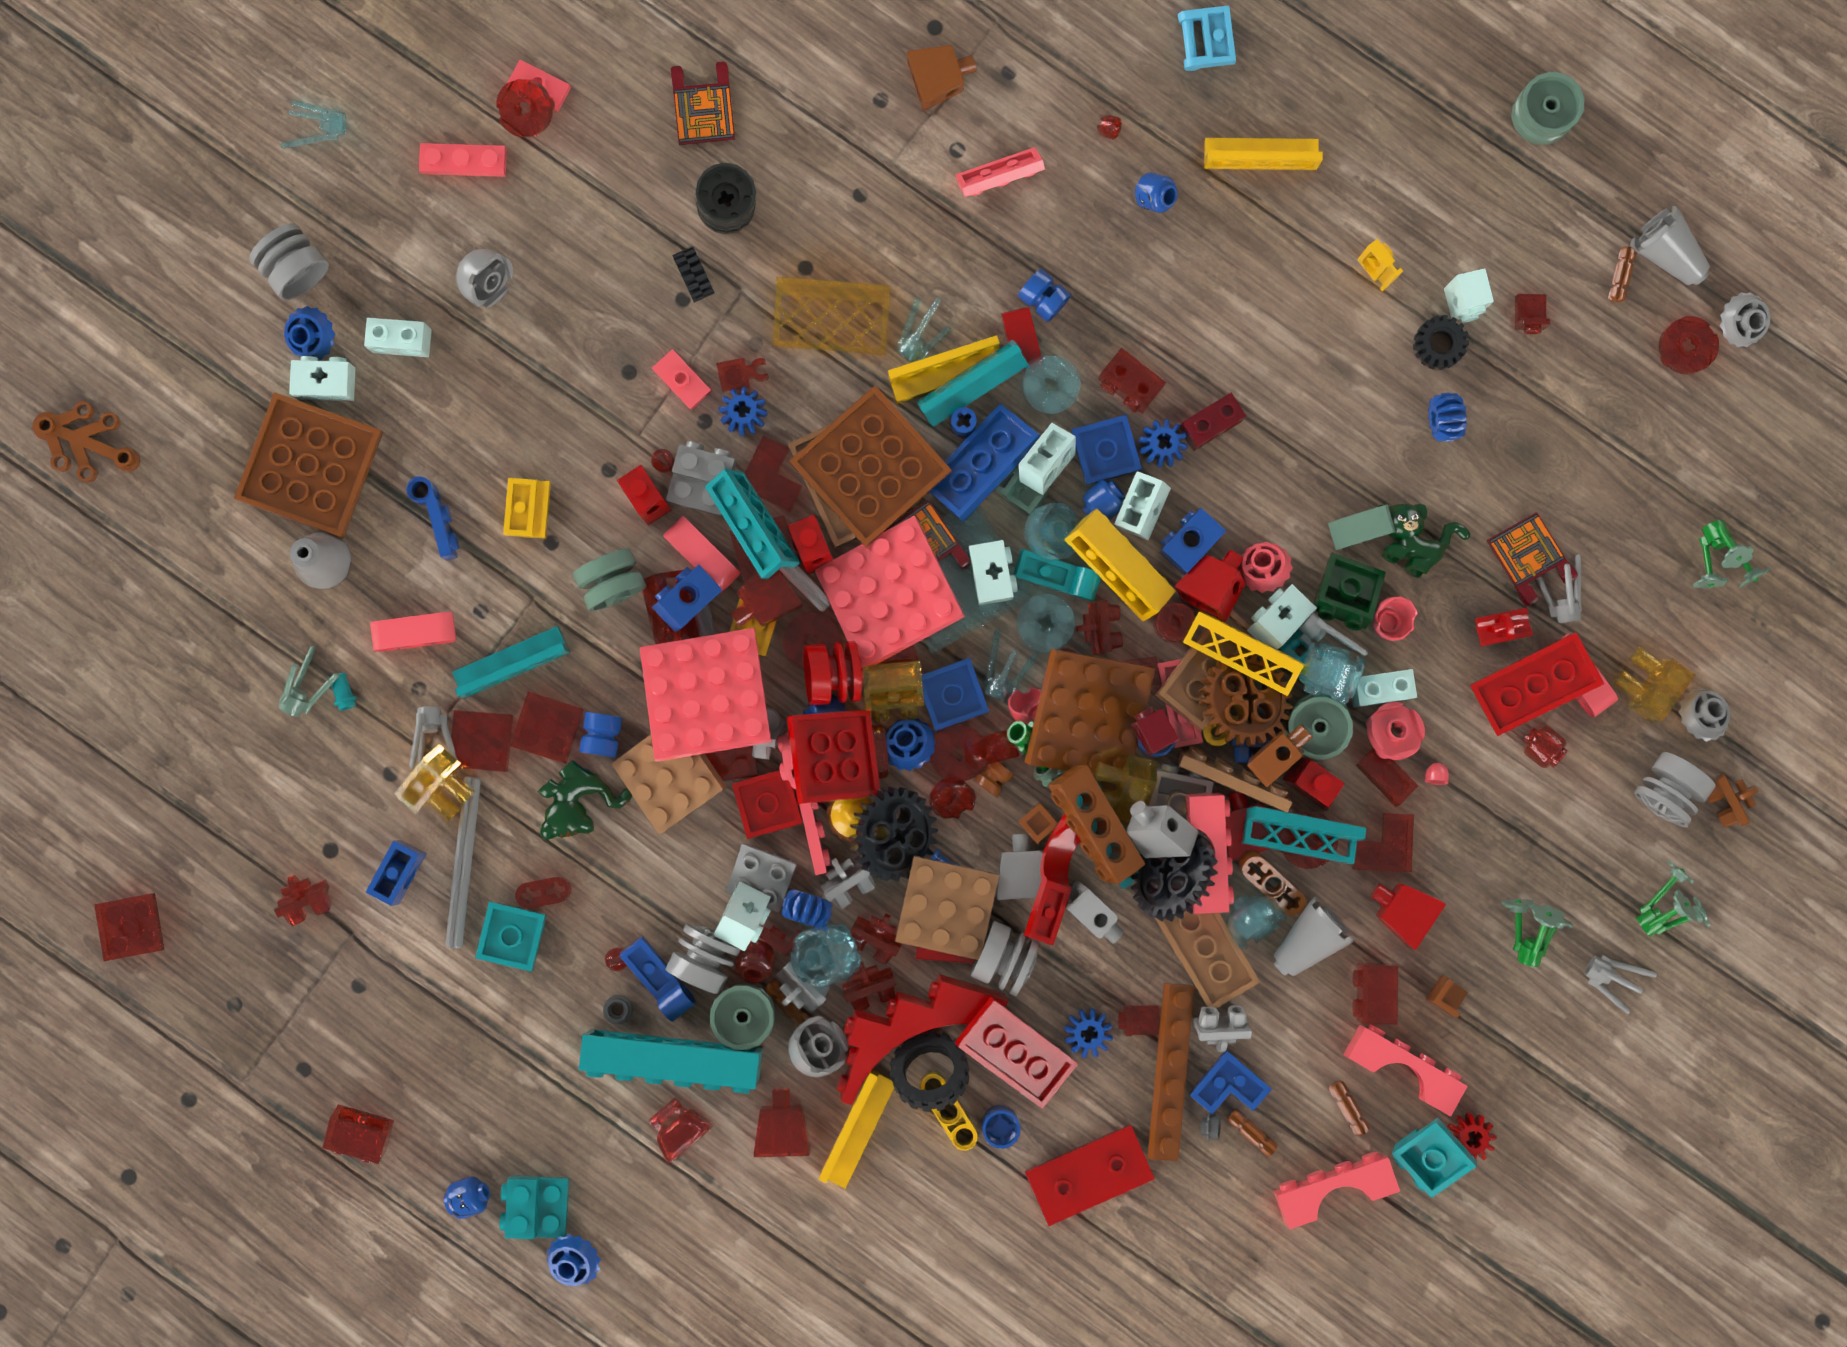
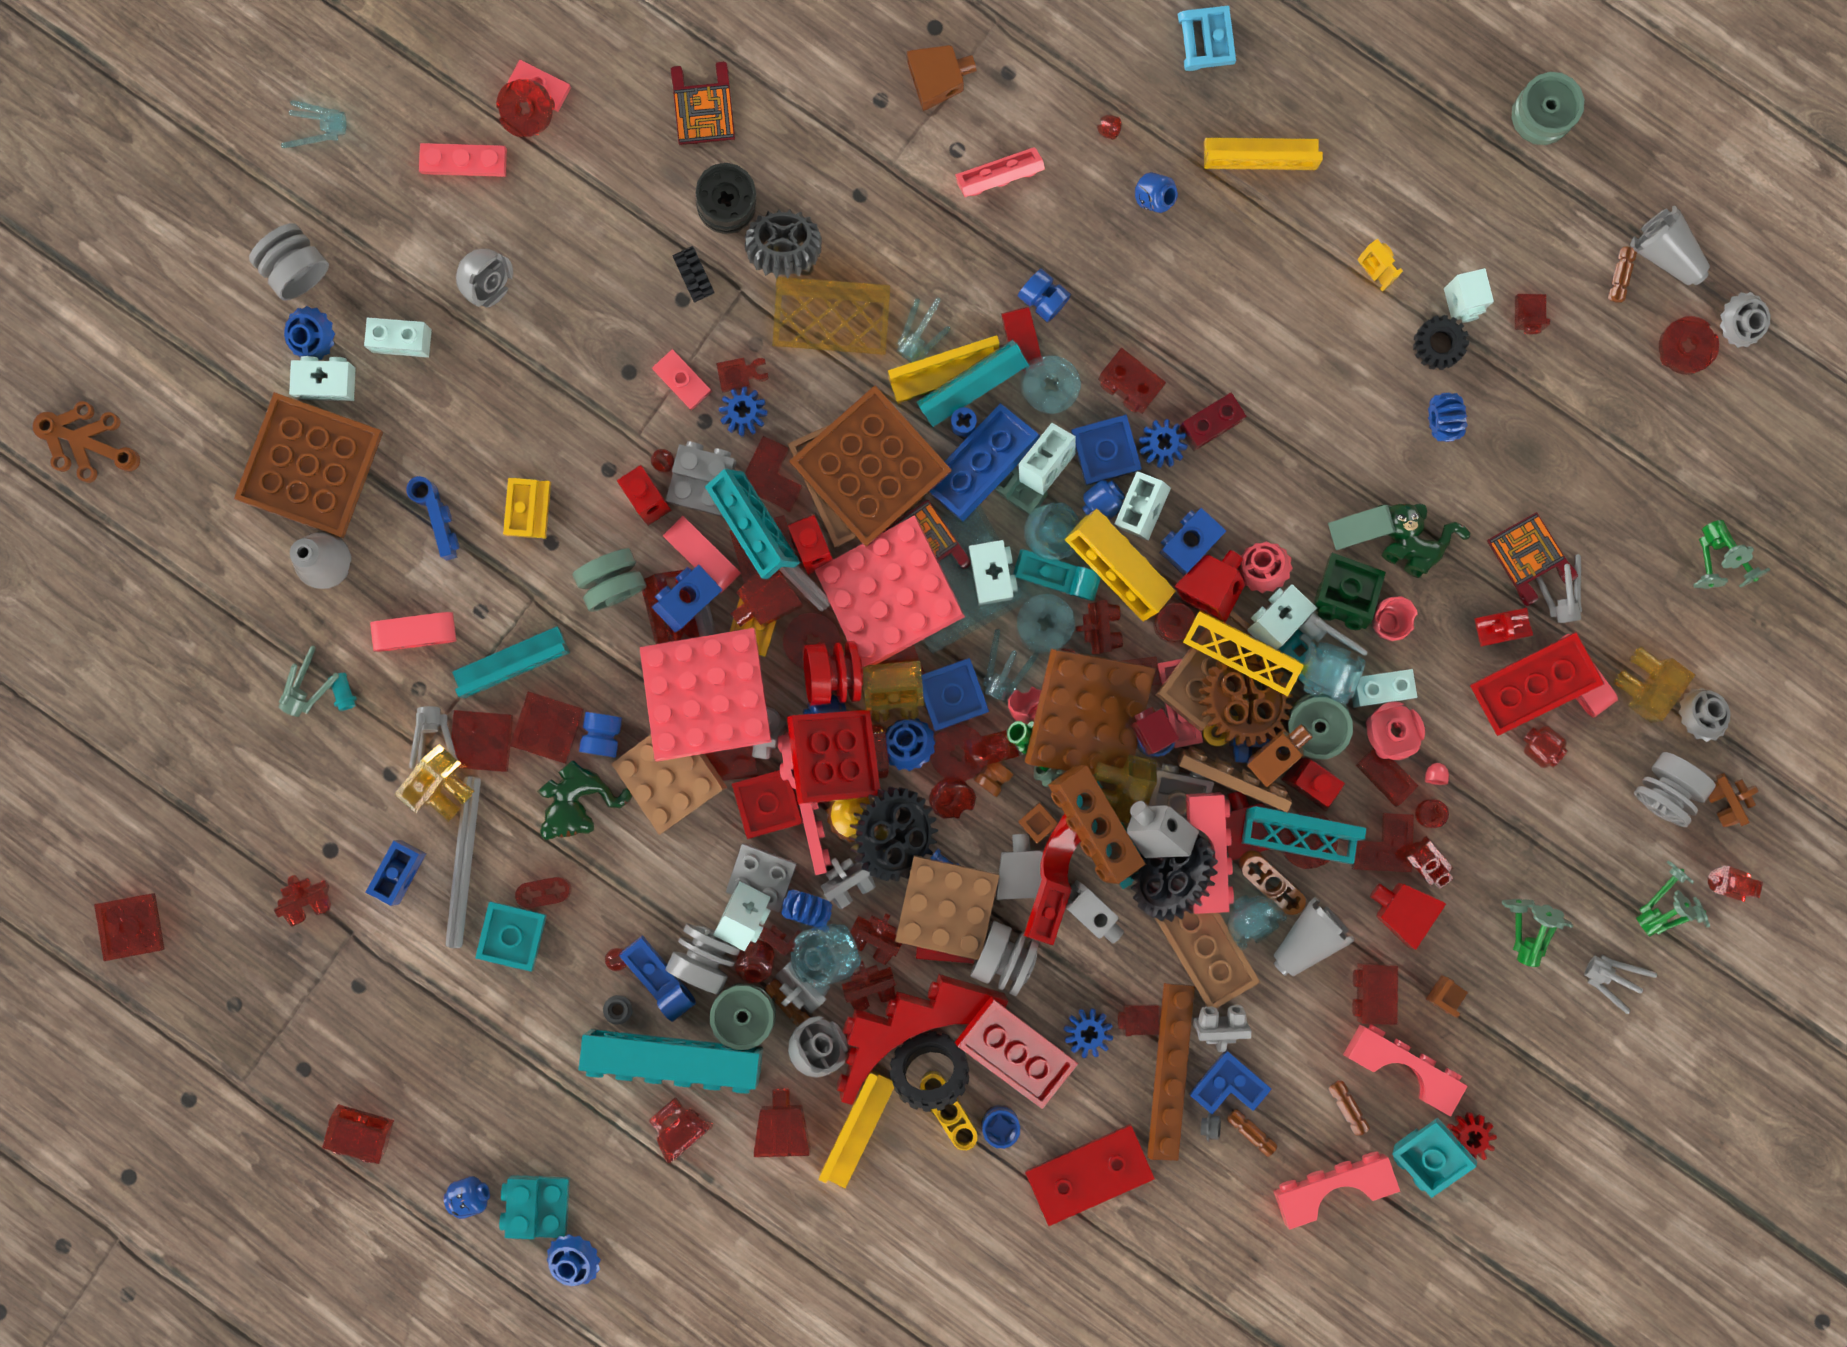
none -> dark grey gear [745,209,822,279]
none -> clear red hips [1403,836,1454,889]
none -> clear red wheel [1415,799,1449,828]
none -> clear red hips [1708,865,1763,902]

